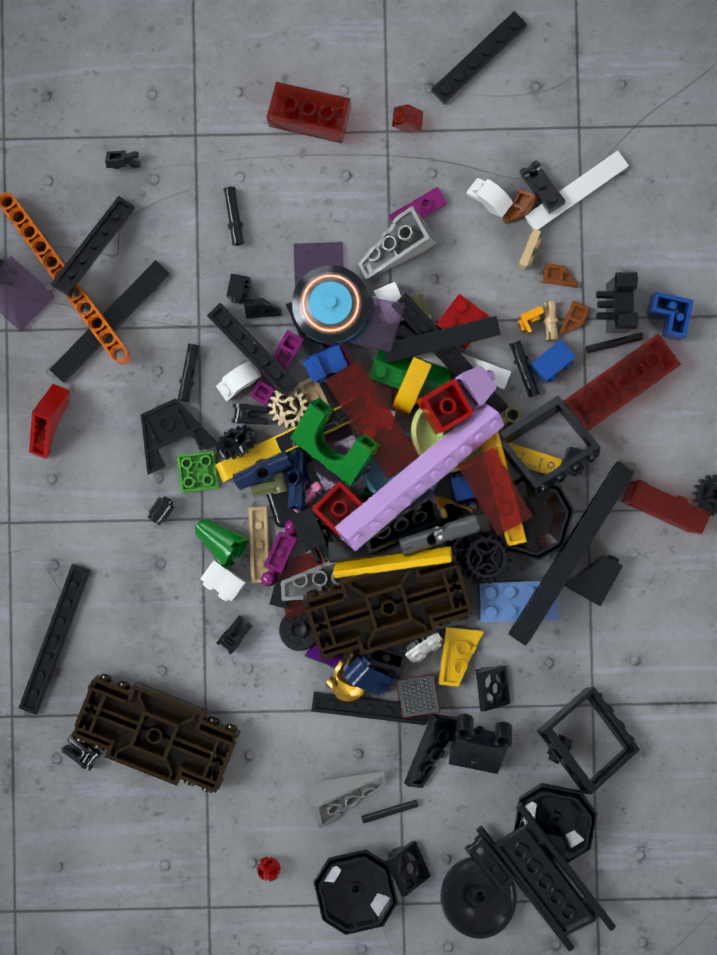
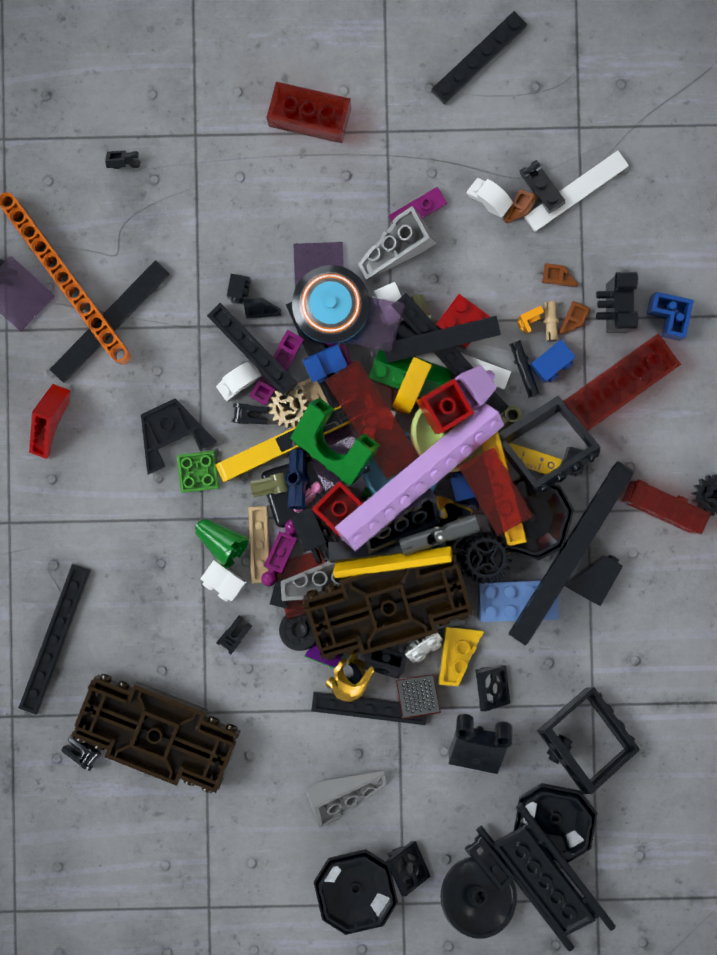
black plate [51,196,135,296] -> none
black brick [147,496,175,525] -> none
black pin [177,344,200,402] -> none
black gear [215,425,257,460] -> none
black pin [223,186,244,246] -> none
dark blue piece [233,451,293,491] -> none
red gear [257,856,281,882] -> none
dark blue door [343,655,396,697] -> none
black piece [361,800,418,824] -> none
clear red brick [392,104,423,133] -> none
black wing [404,714,457,788] -> none
tan plate [517,229,542,270] -> none
black piece [586,332,643,353] -> none

